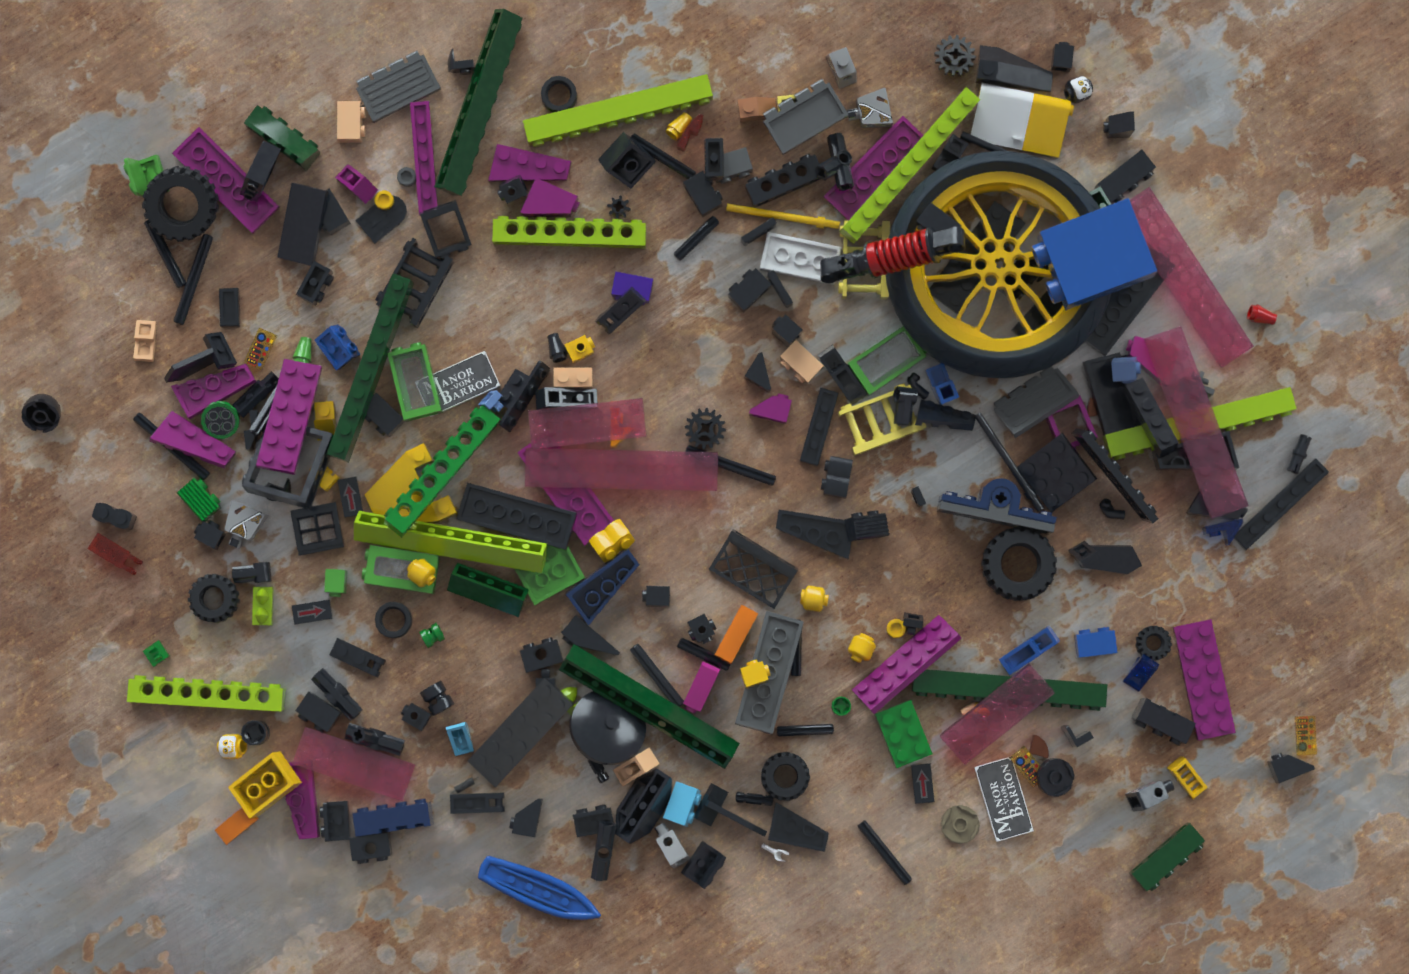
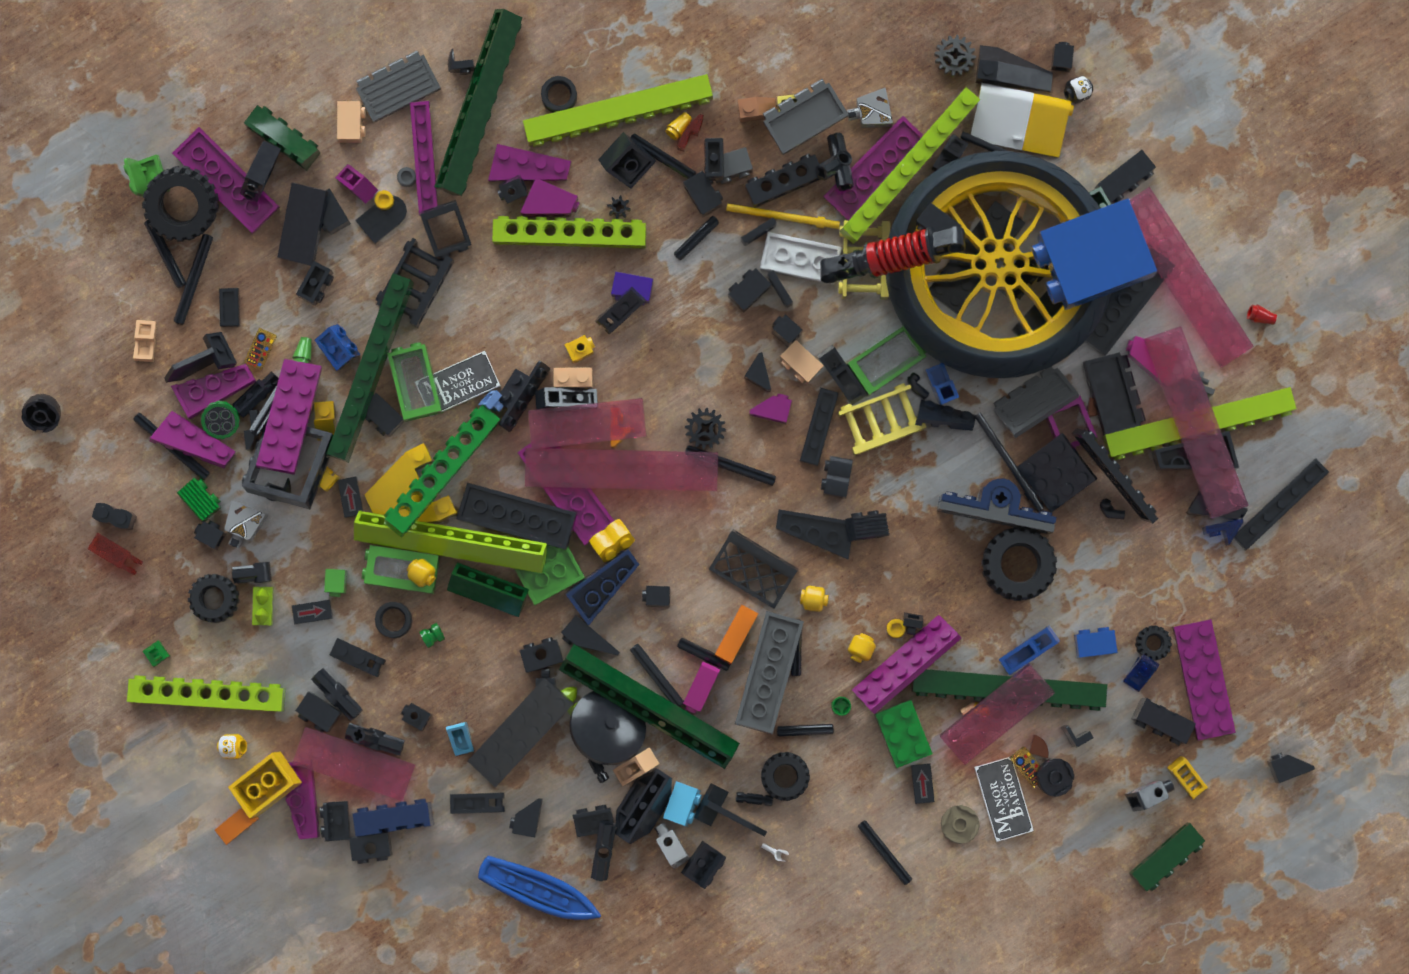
black wheel [241,720,270,746] -> none
black piece [291,502,344,556] -> none
black wheel [420,681,455,716] -> none
dark grey piece [451,777,479,794] -> none
black cone [547,333,568,363] -> none
black brick [687,613,717,645] -> none
yellow brick [740,659,771,688] -> none
black wing [768,802,829,852] -> none
light grey torso [826,47,857,89] -> none
black piece [893,386,918,426] -> none
black tile [911,486,926,507] -> none
black piece [1068,540,1142,574] -> none
black slope [1103,111,1135,139] -> none
medium blue brick [1111,357,1141,383] -> none
black brick [1124,378,1179,458] -> none
black pin [1287,434,1312,474] -> none
clear yellow tile [1295,716,1317,755] -> none

